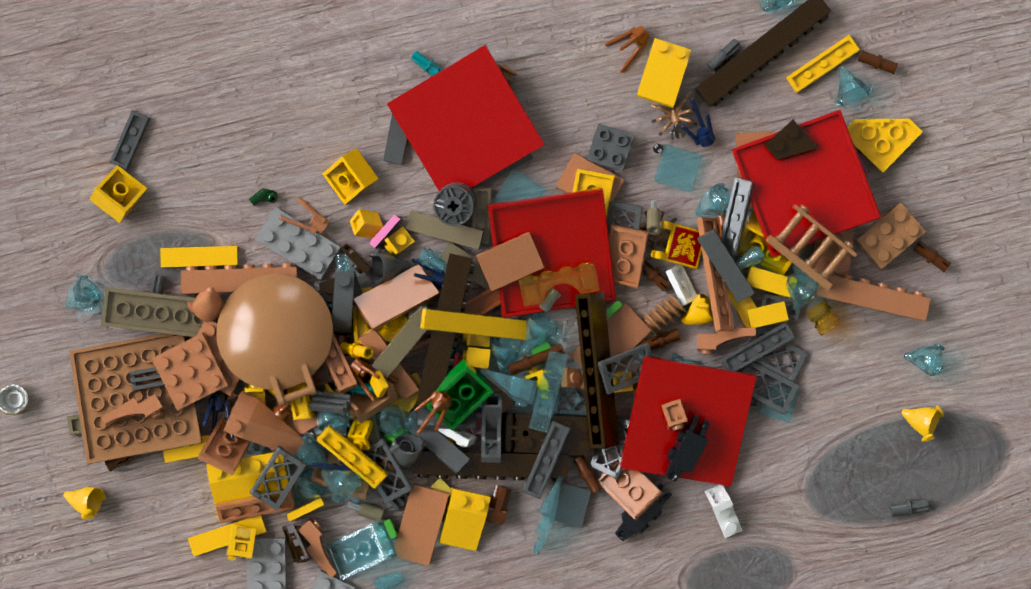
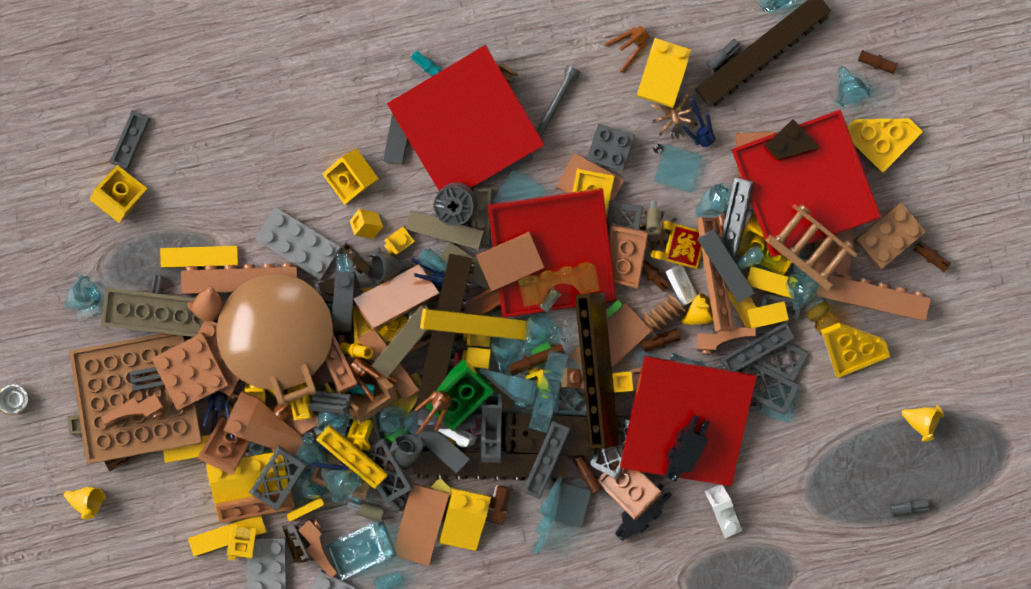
dark green arm [249,188,278,206] -> none
nougat plant [279,197,329,234] -> none
yellow tile [369,371,389,398] -> none
bright pink tile [370,215,401,248] -> none
bright green tile [383,518,398,539] -> none
dark grey window [598,343,652,394] -> none
nougat bracket [661,399,688,431] -> none
yellow tile [786,34,860,94] -> none
clear light blue hat [903,343,945,376] -> none
none -> dark grey piece [537,65,581,137]
none -> yellow plate [821,323,890,378]

